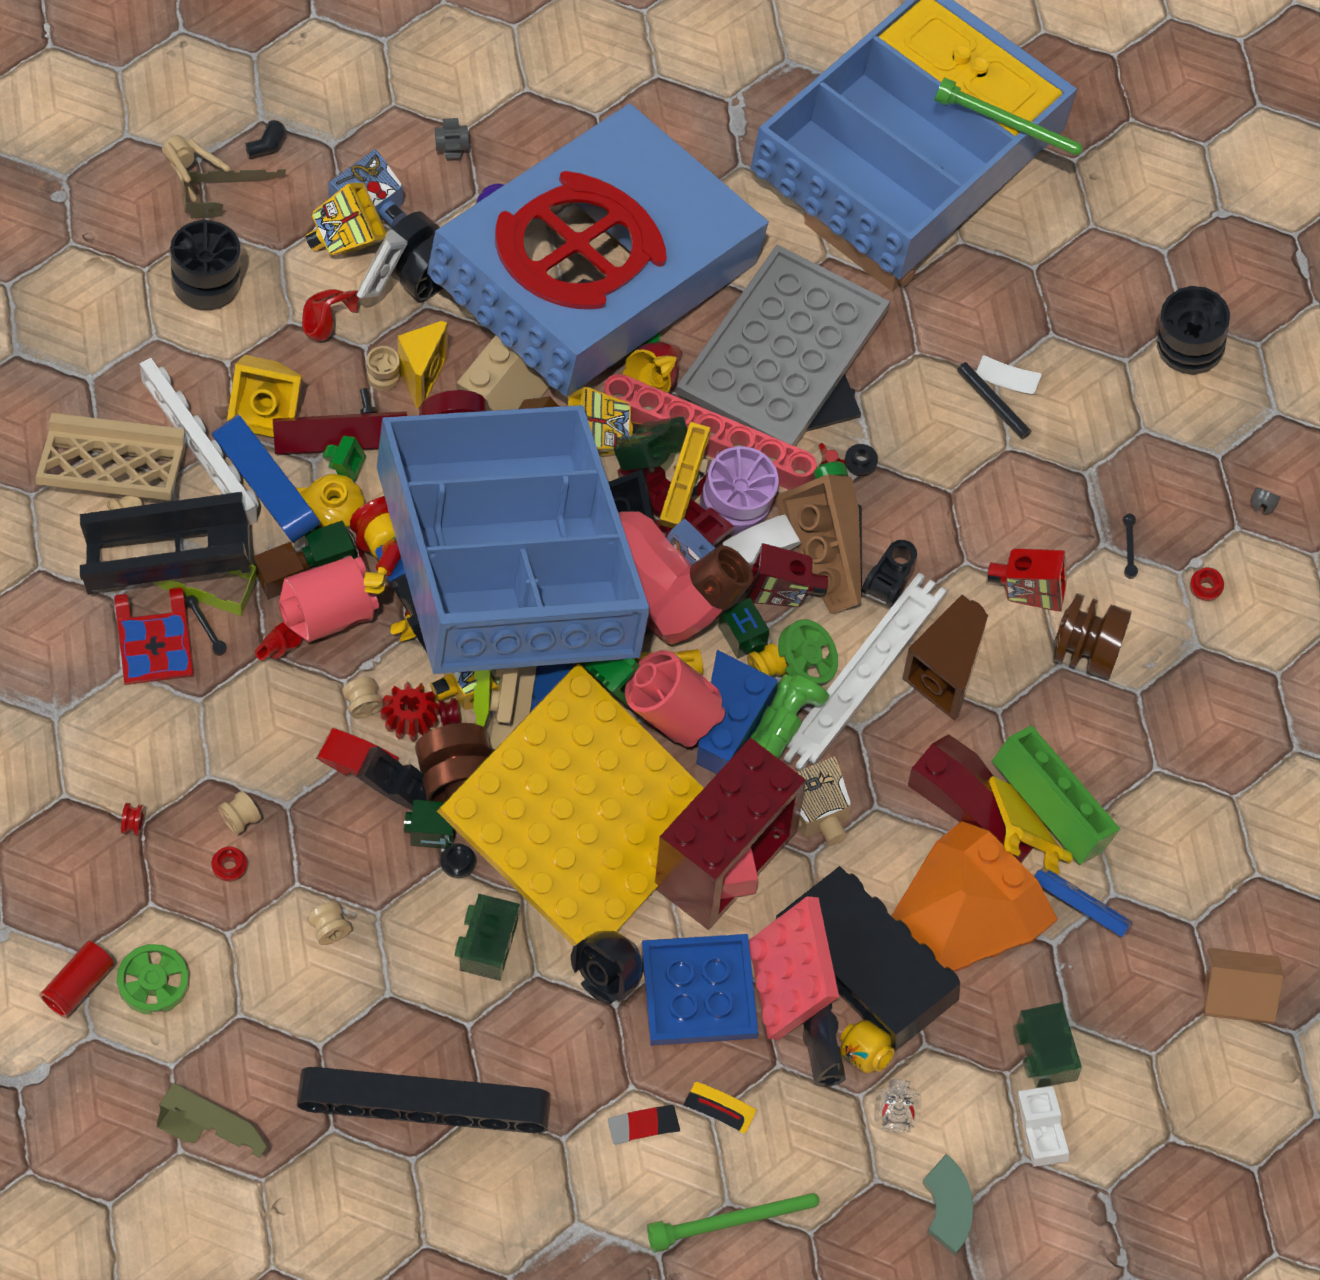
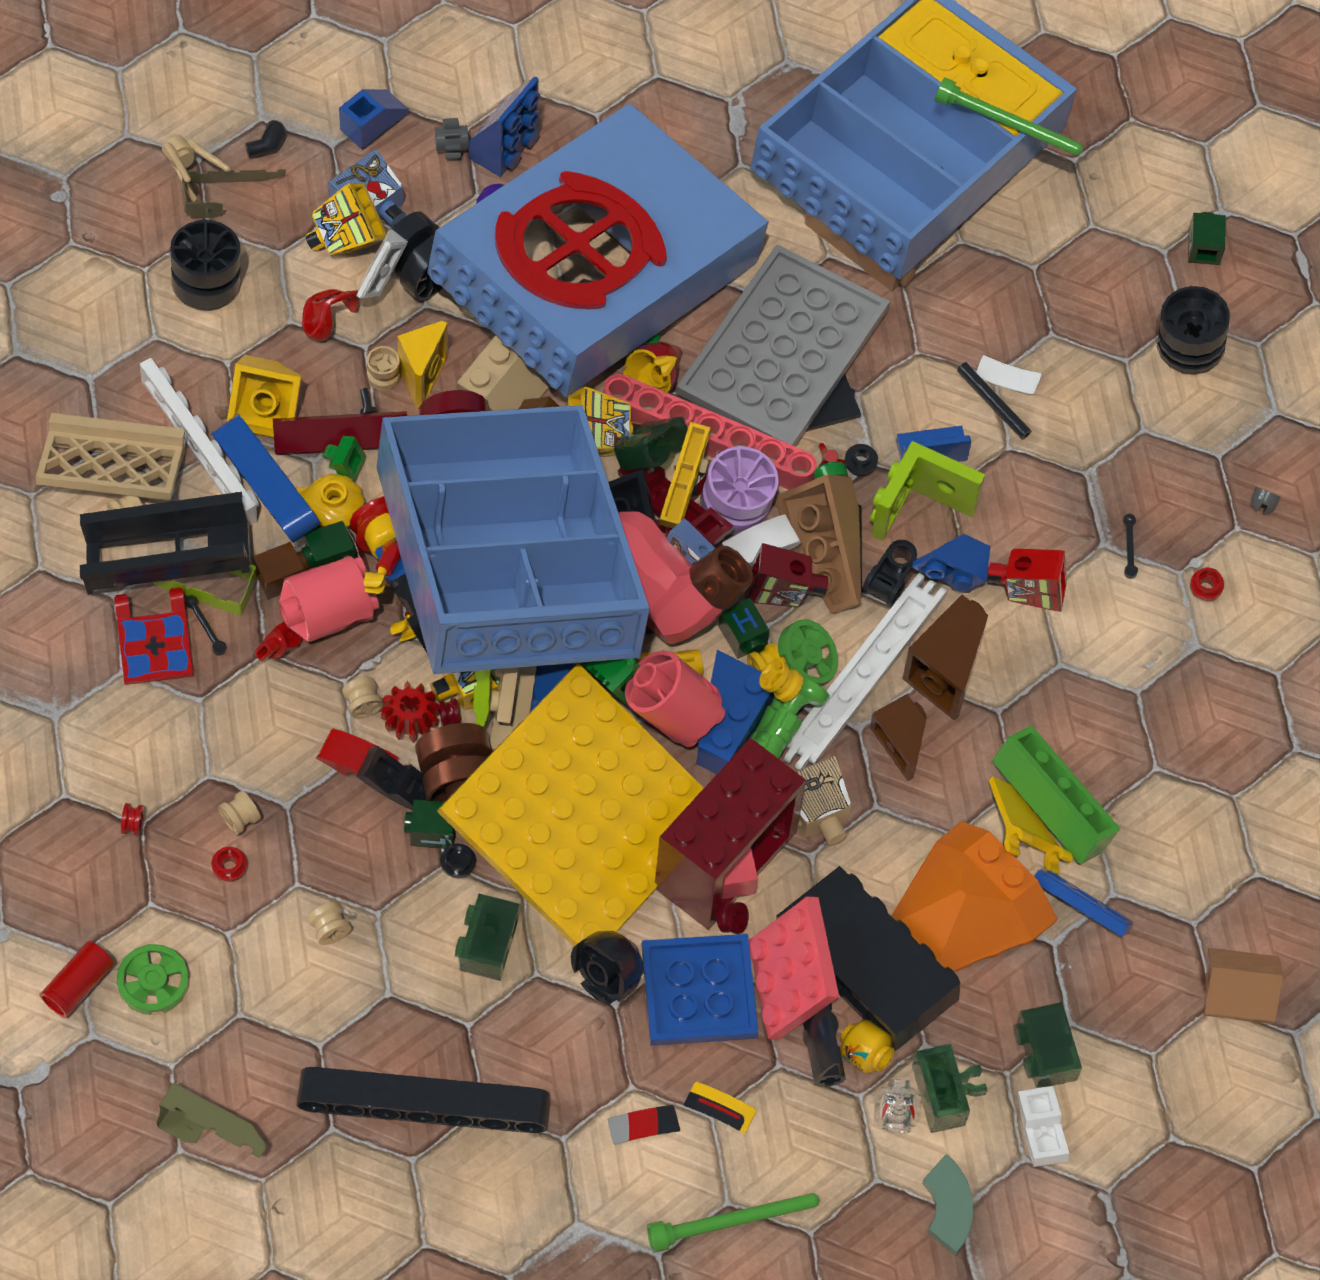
dark red wedge [908,734,1035,864] -> none
reddish brown wheel [1054,593,1132,679] -> none
none -> blue slope [339,89,409,149]
none -> blue slope [469,76,540,178]
none -> dark red bush [716,901,749,934]
none -> yellow wheel [759,659,803,702]
none -> lime bracket [869,441,985,541]
none -> reddish brown slope [870,694,927,781]
none -> blue panel [896,426,971,462]
none -> blue slope [912,534,991,592]
none -> clear green brick [912,1044,987,1133]
none -> dark green brick [1188,212,1226,265]

